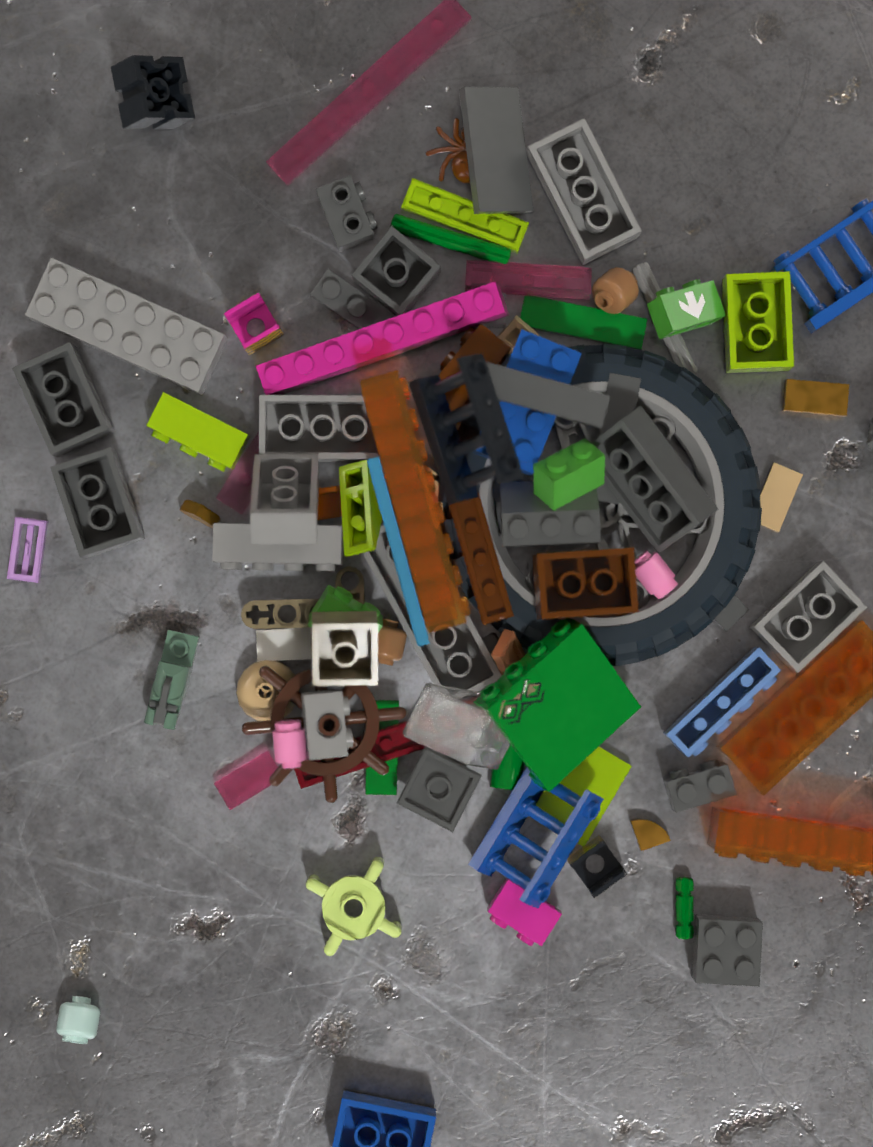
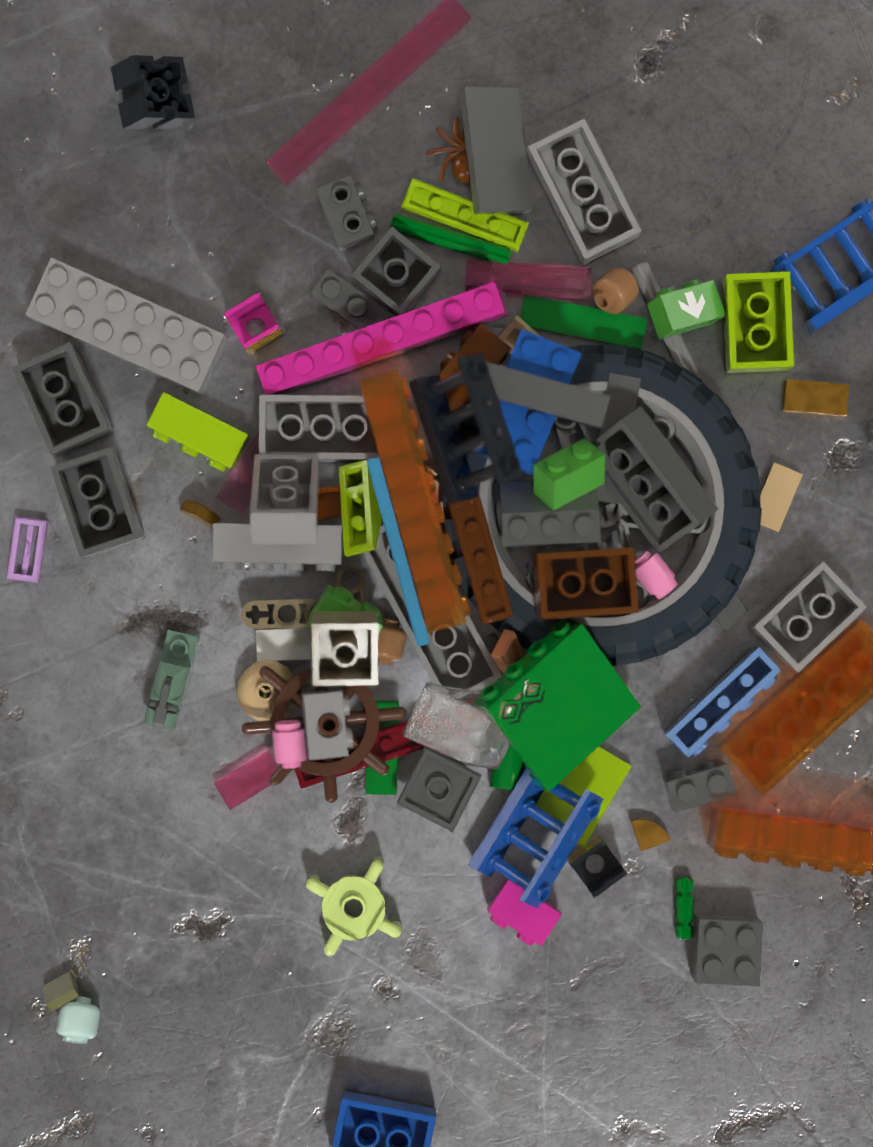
none -> olive tile [43,971,79,1012]

